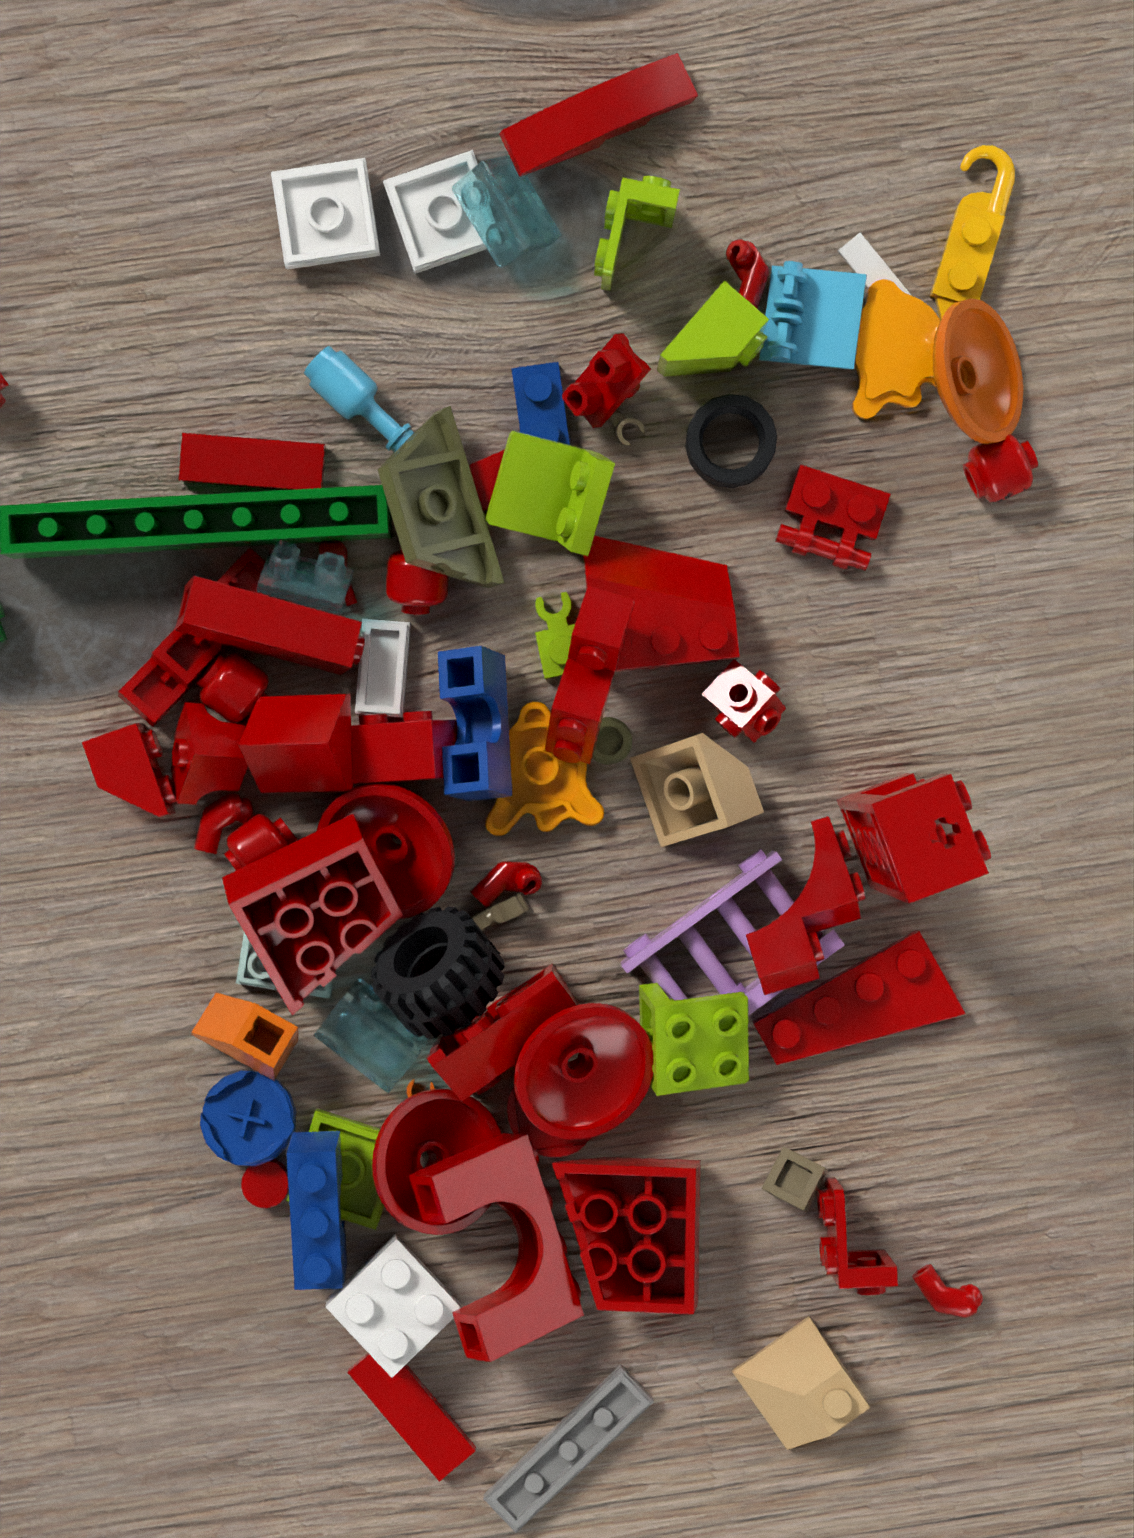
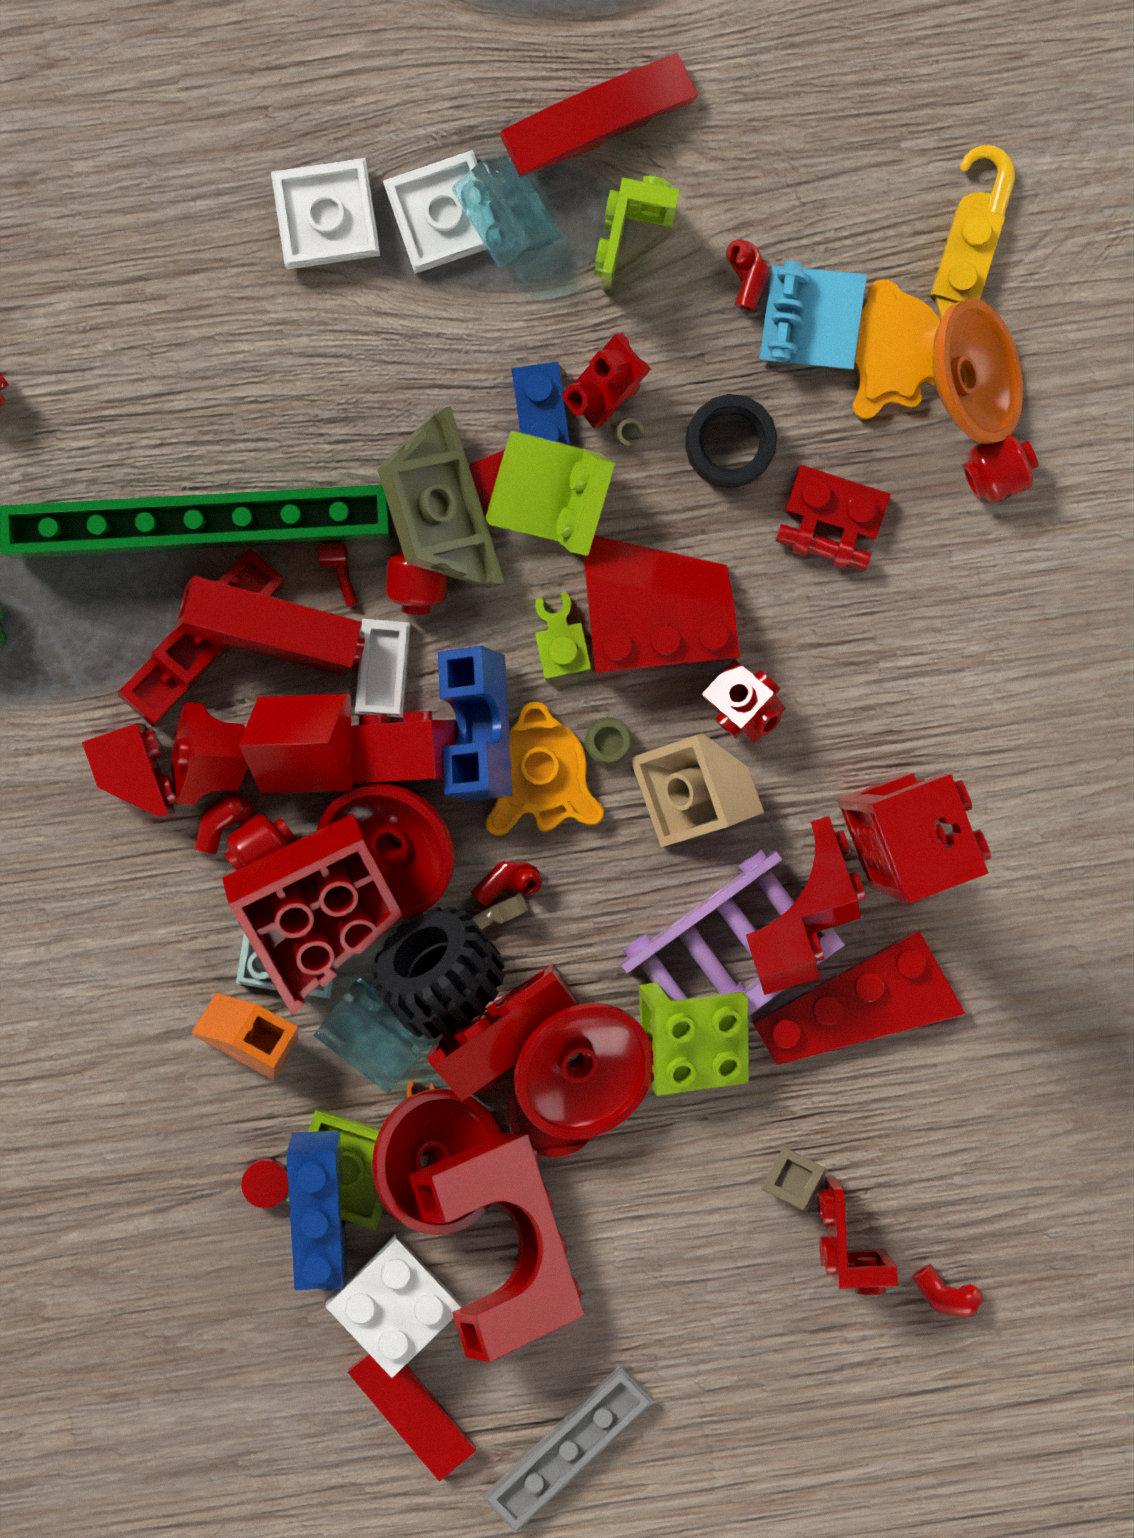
red tile [178,433,326,490] -> none
red head [197,653,269,723] -> none
blue tile [200,1071,297,1166] -> none
clear light blue hips [257,540,354,613] -> none
medium azure piece [304,346,414,452] -> none
red arch [544,586,635,764] -> none
red wedge [552,1157,701,1314] -> none
lime slope [657,281,769,377] -> none
tan slope [732,1316,870,1450] -> none
white window [838,233,912,296] -> none

